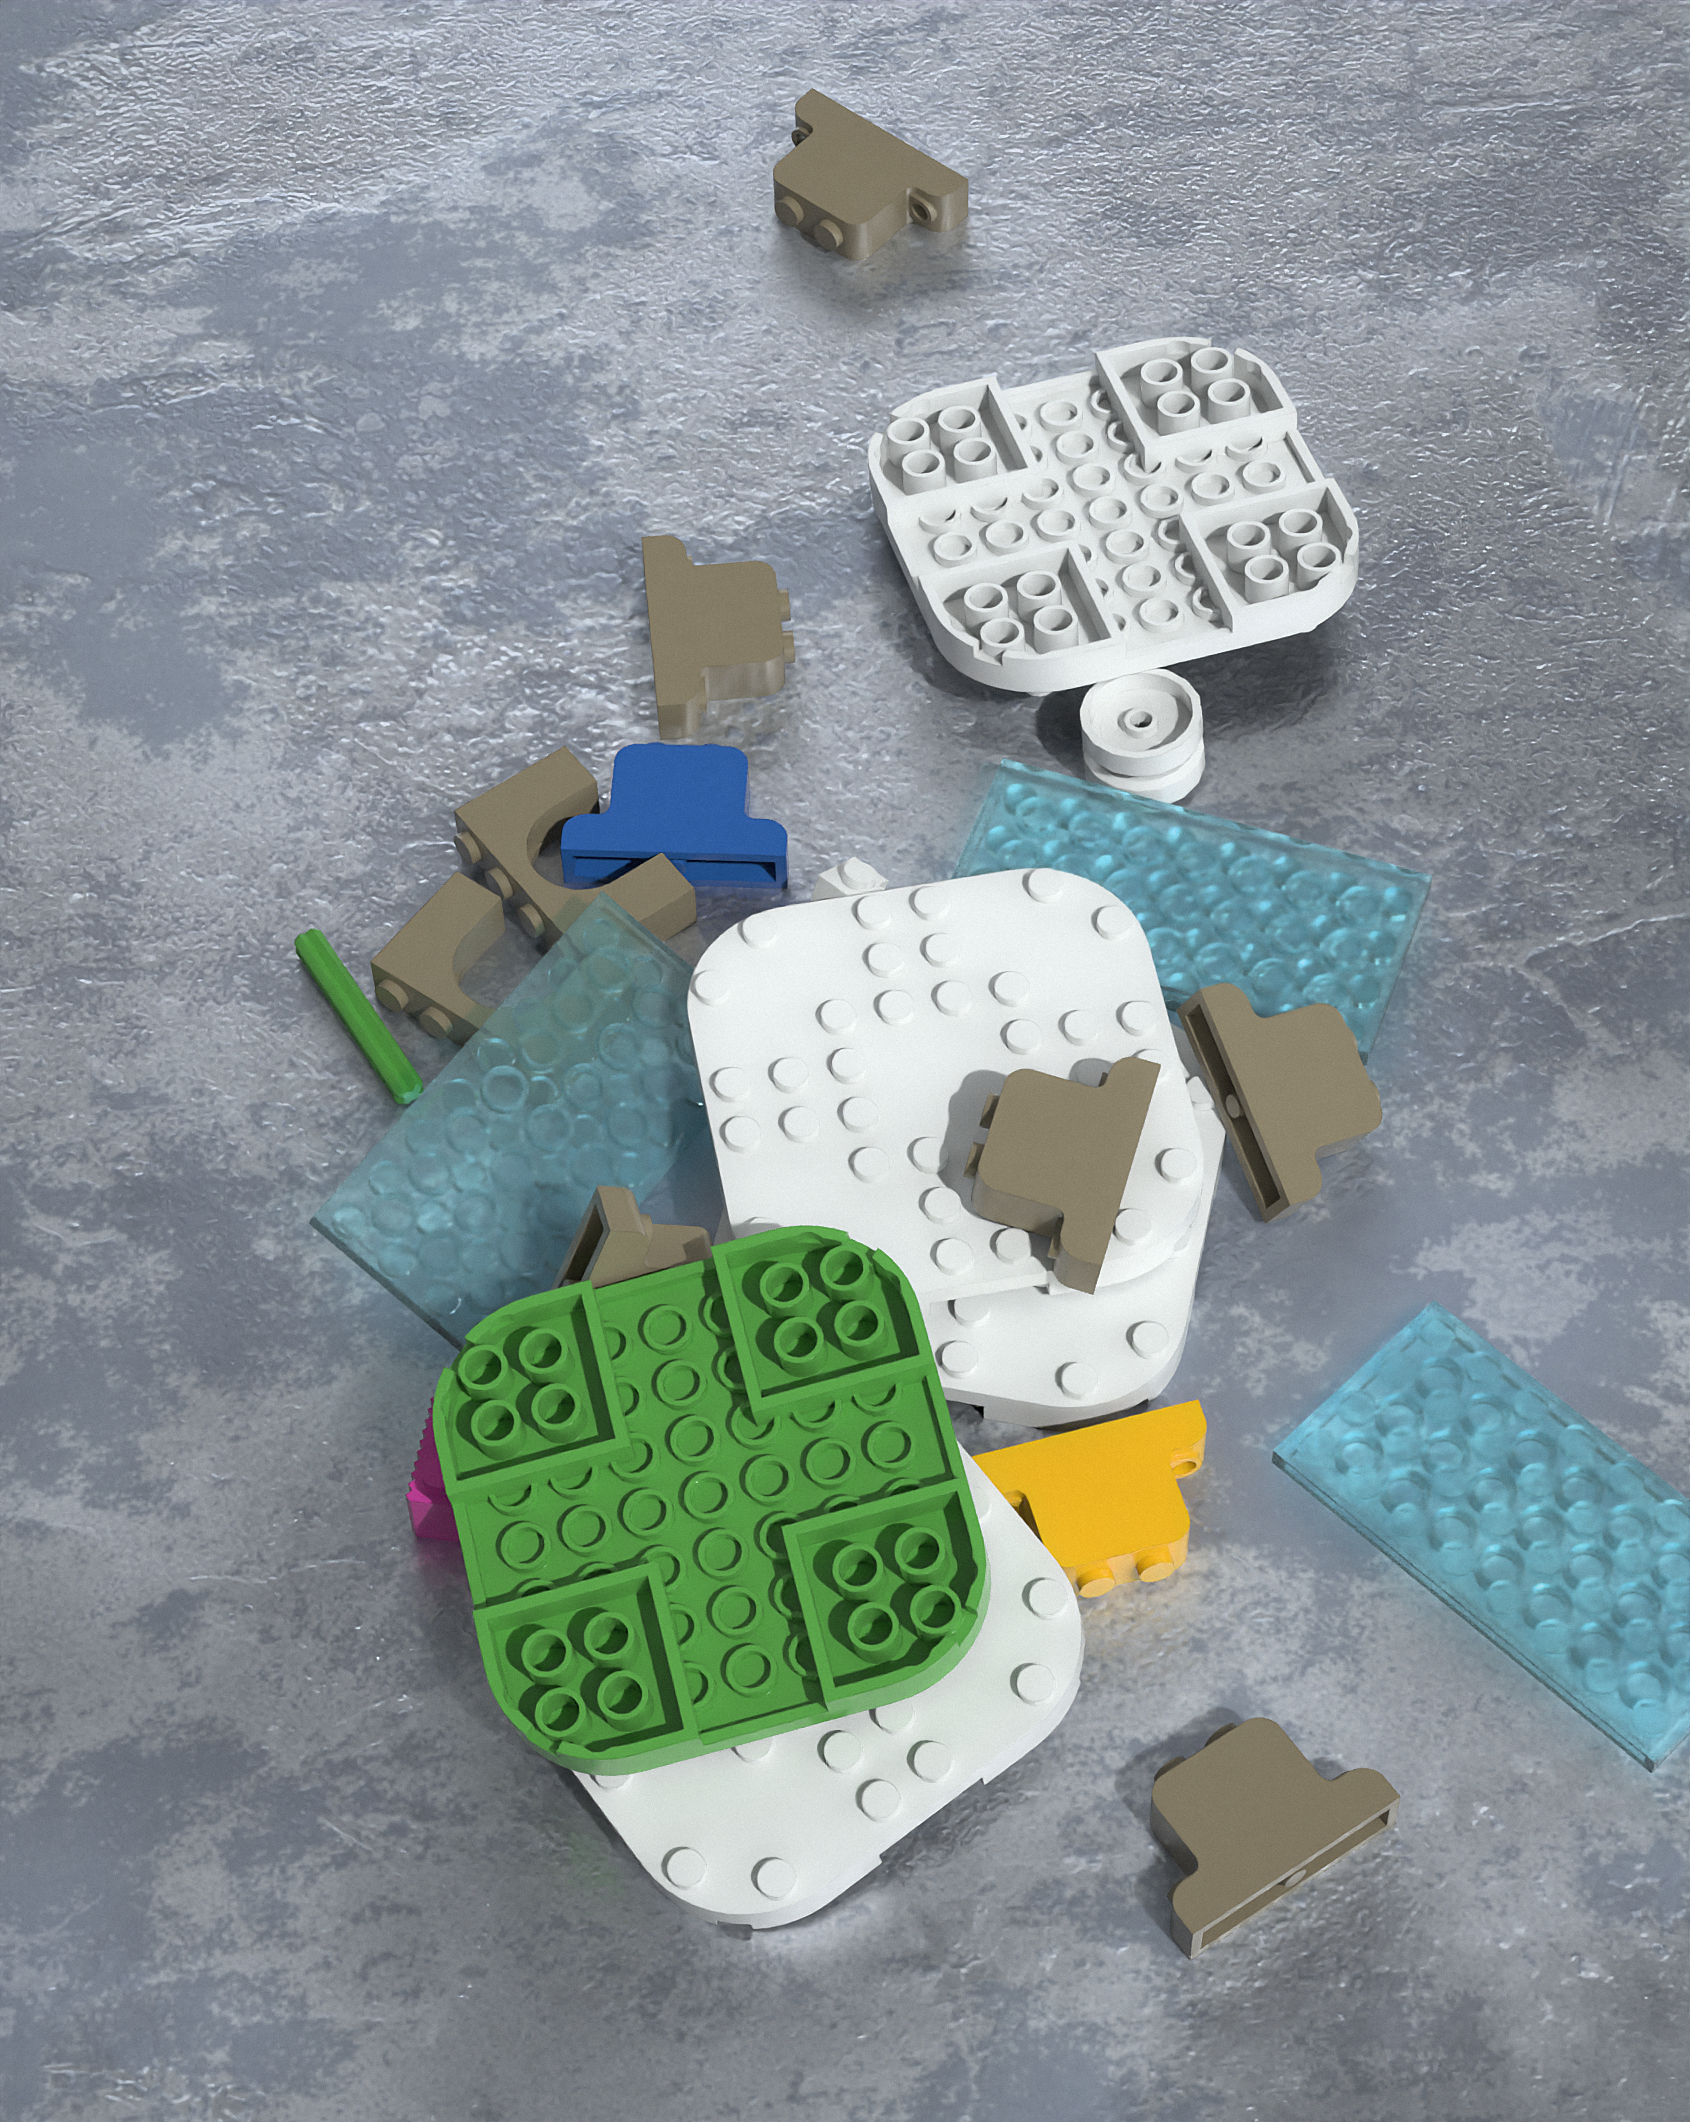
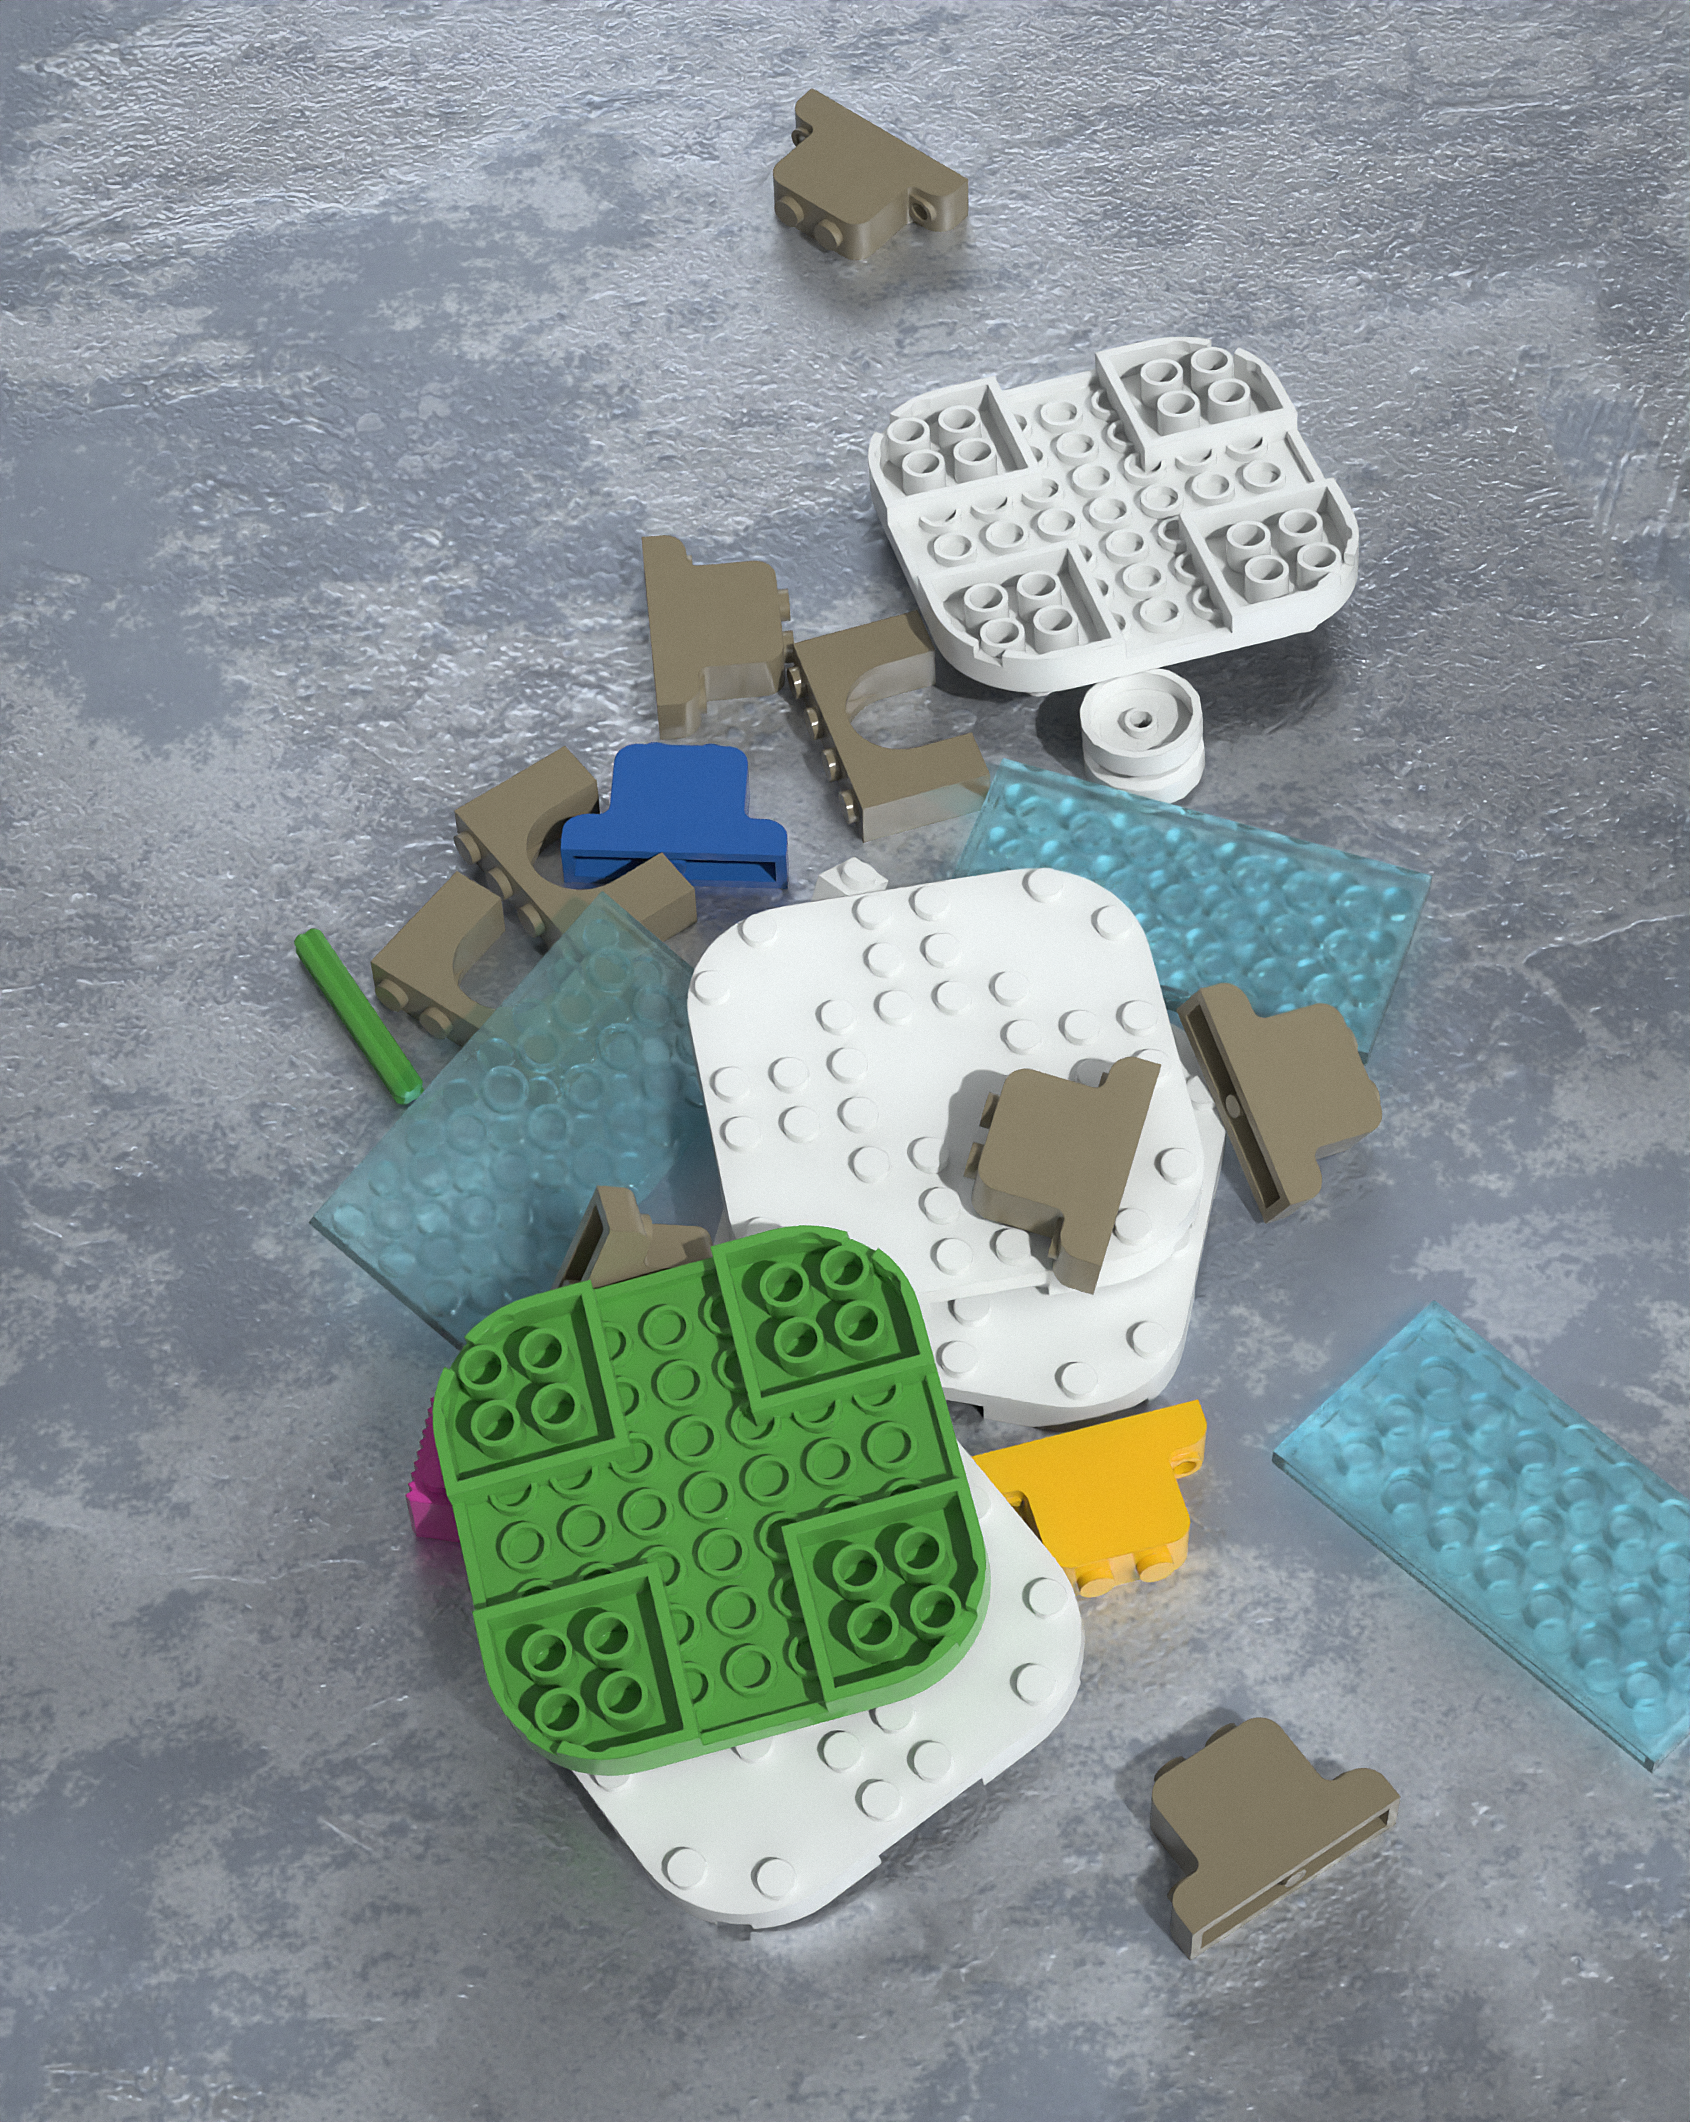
none -> dark tan arch [787,610,990,843]

